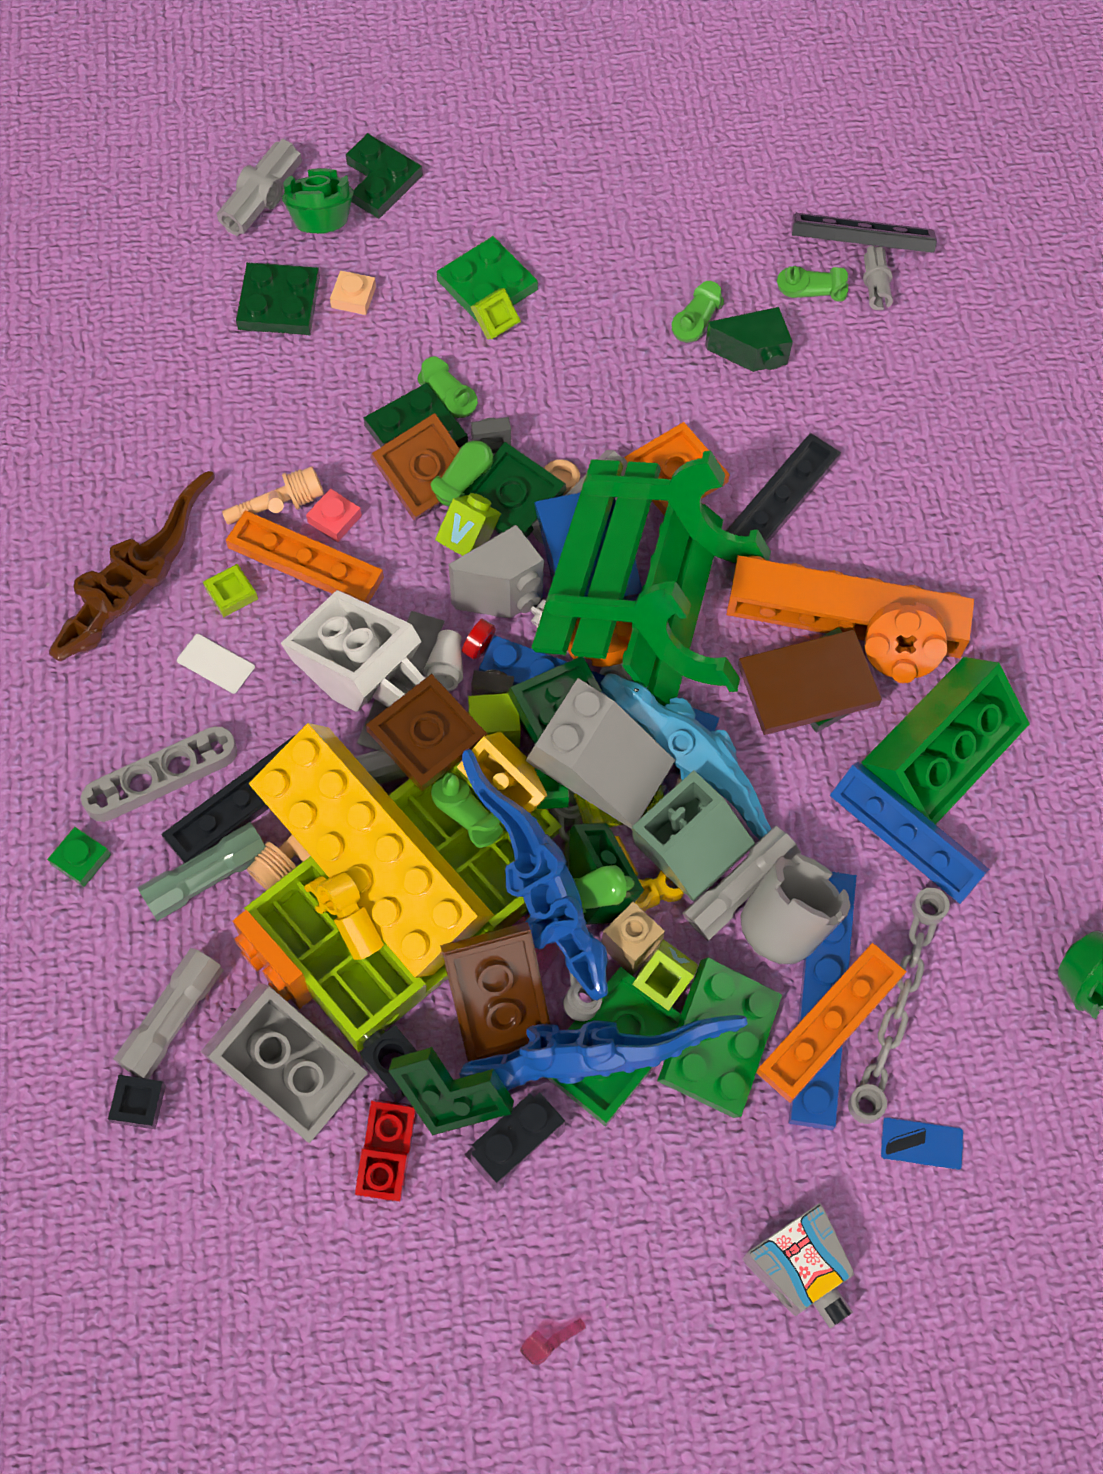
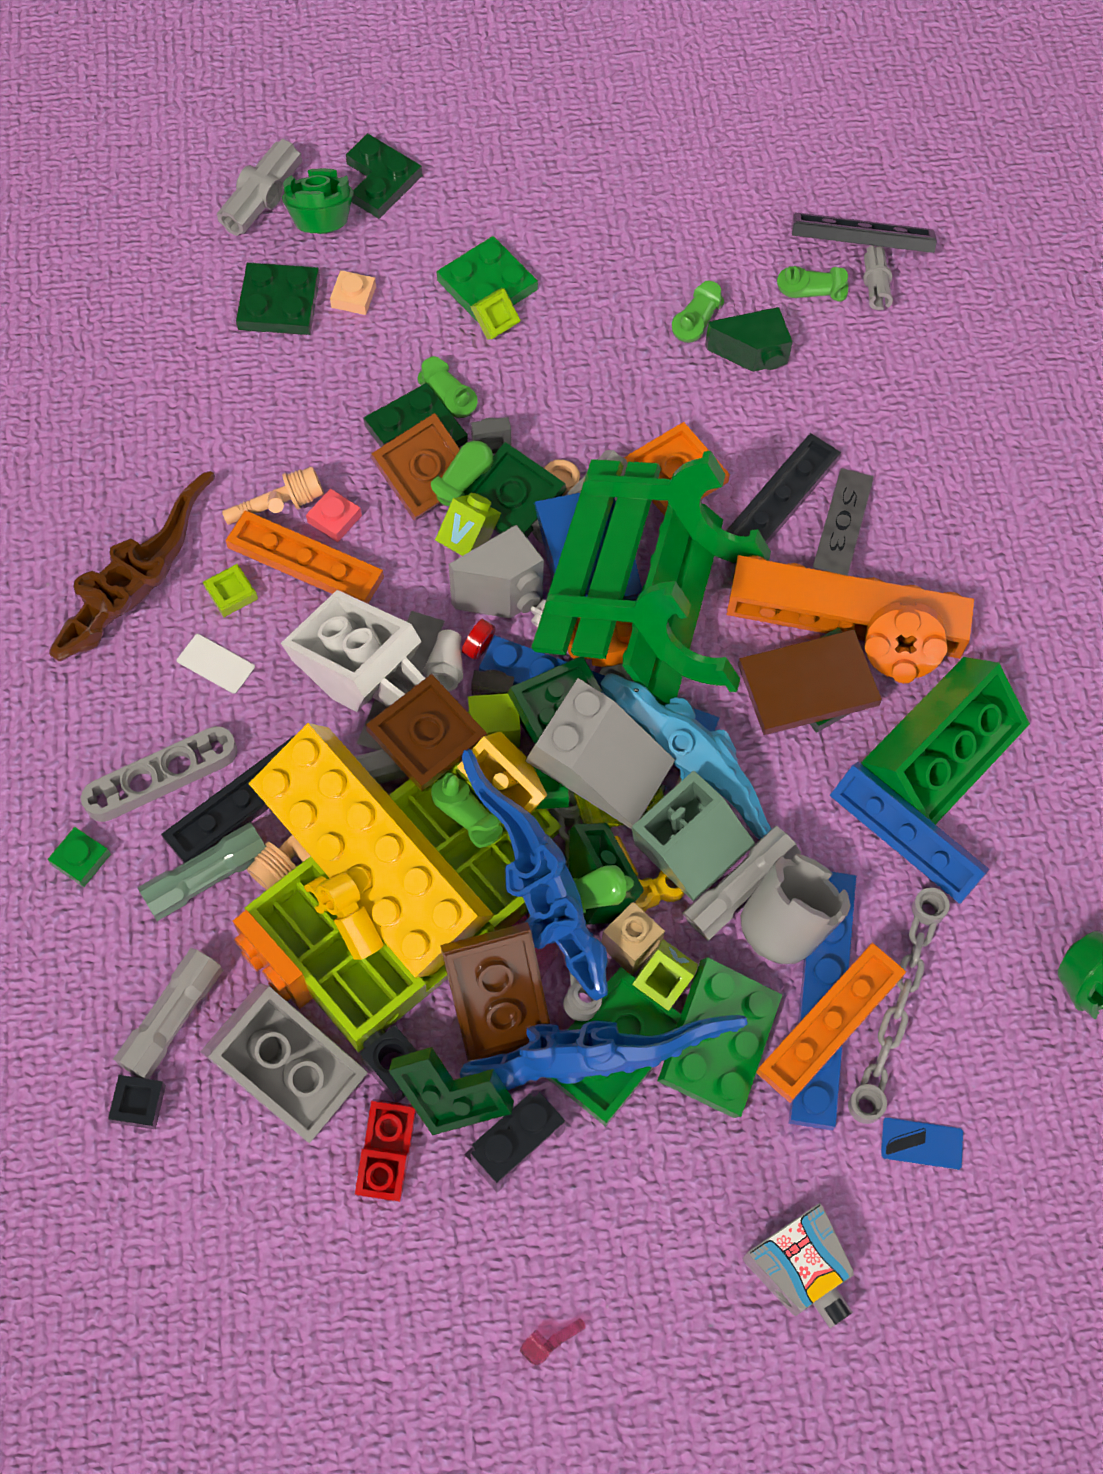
none -> flat silver sticker [813,468,874,576]

